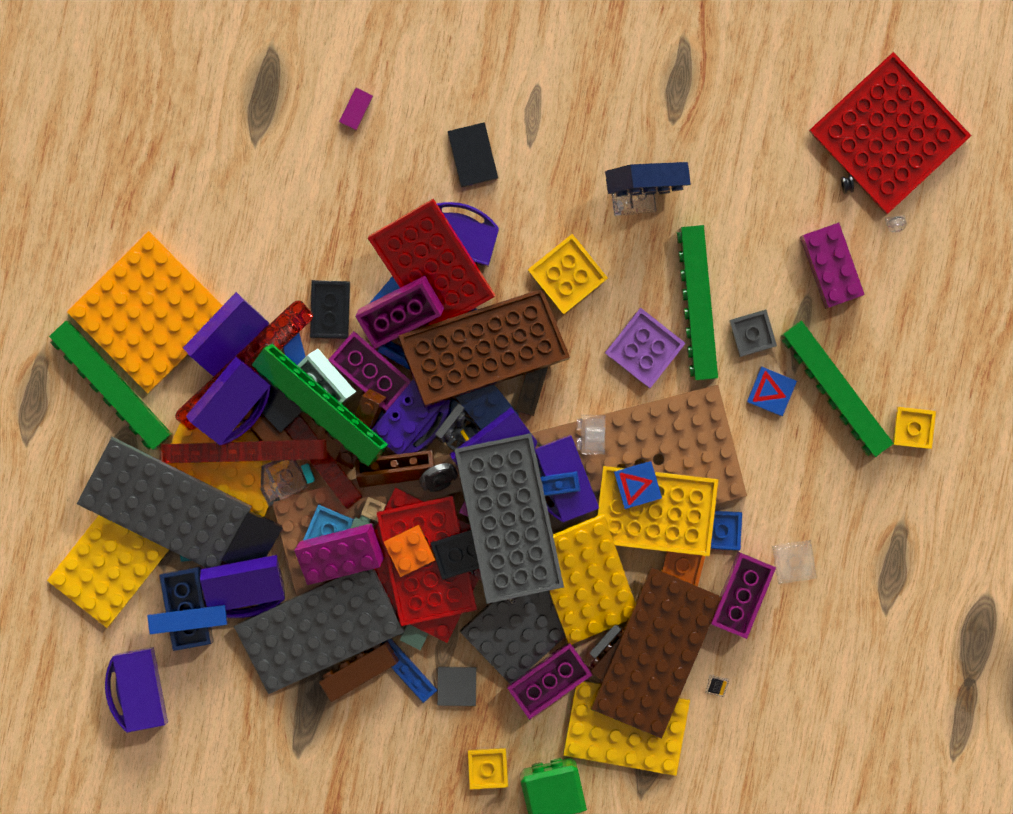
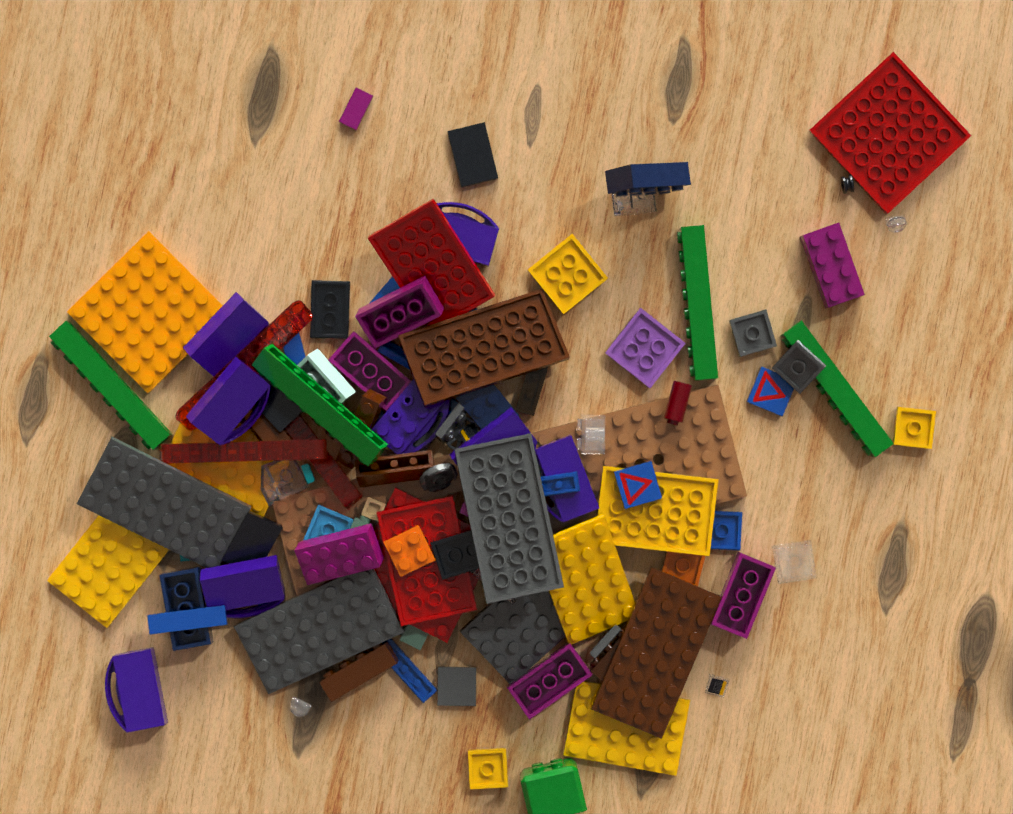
none -> clear plate [290,697,311,717]
none -> dark red brick [664,381,692,426]
none -> dark grey tile [772,340,826,394]

